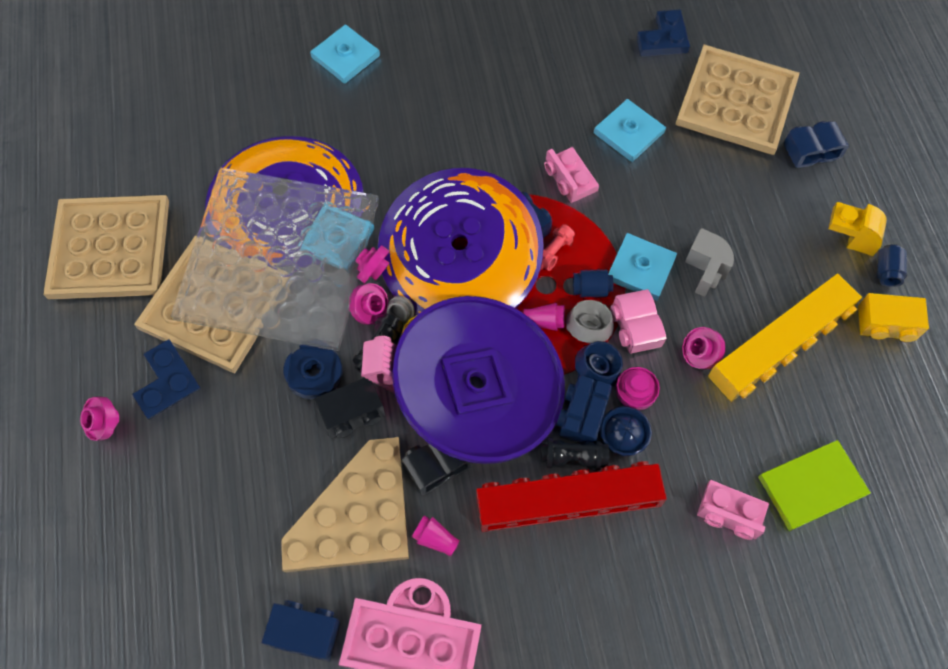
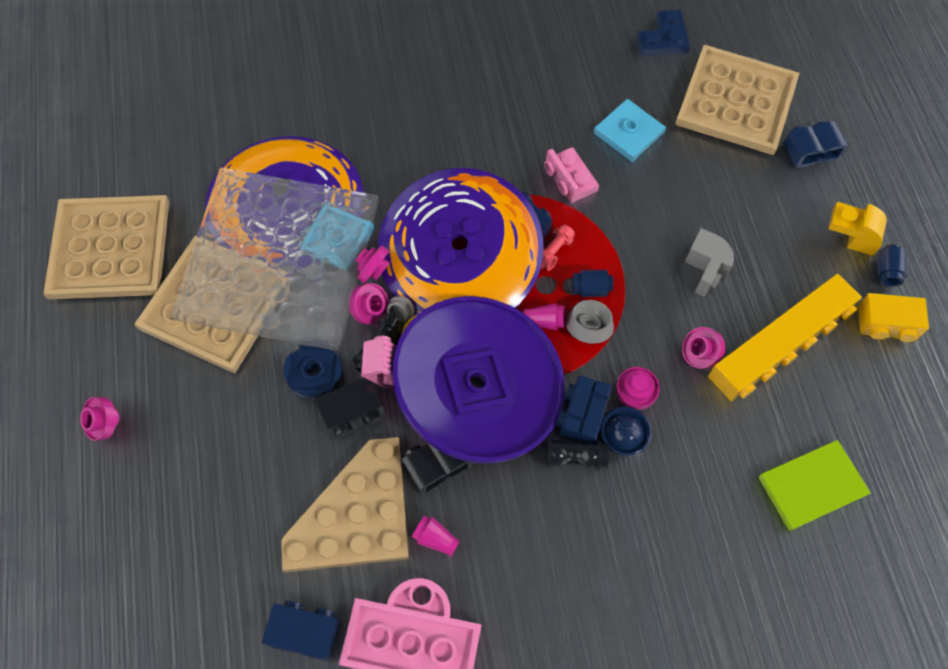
dark blue plate [132,339,201,420] -> none
medium azure plate [310,24,380,84] -> none
red brick [476,461,667,532] -> none
dark blue hat [575,341,623,386] -> none
medium azure plate [608,233,677,301] -> none
bright pink brick [610,289,666,354] -> none
bright pink bracket [697,480,769,540] -> none

